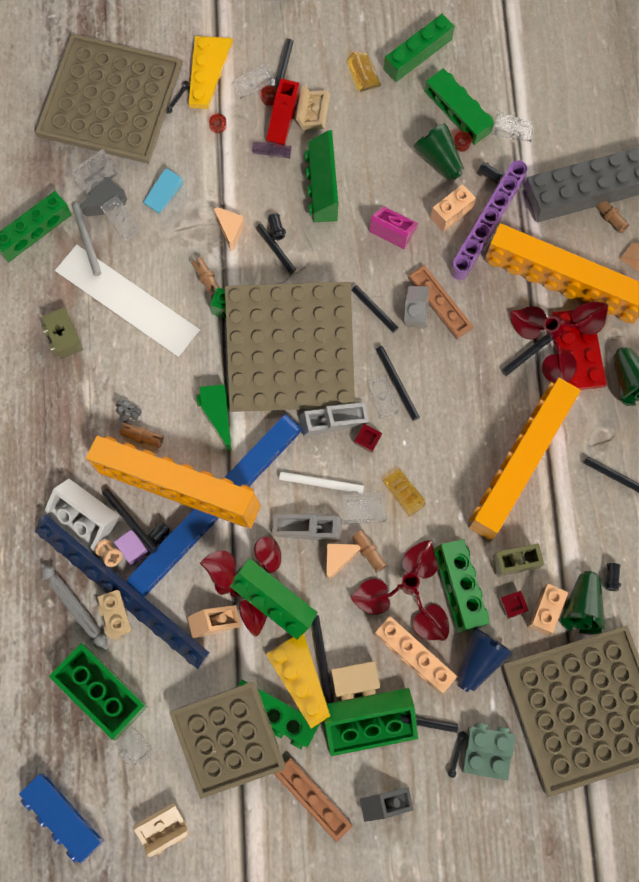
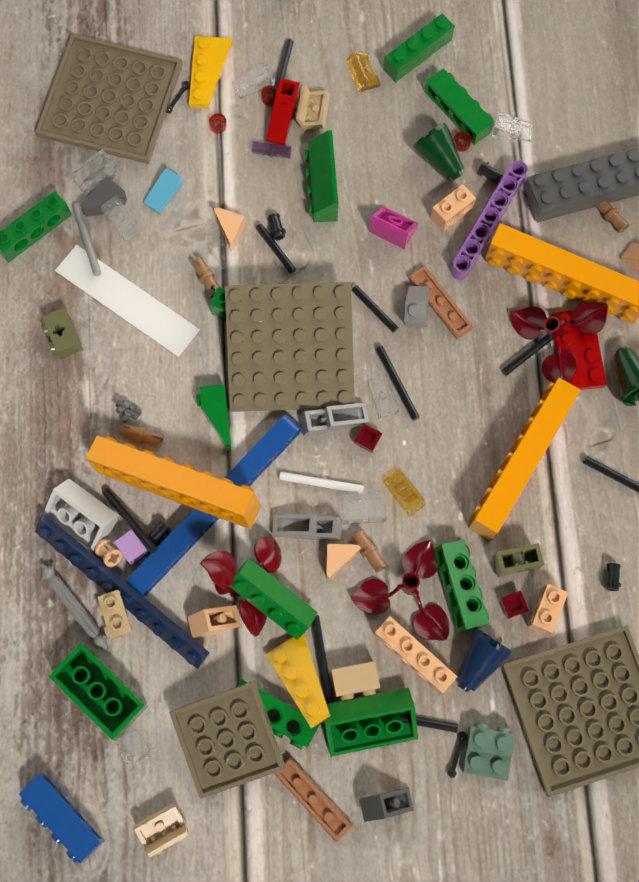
dark green cone [560,571,606,635] -> none

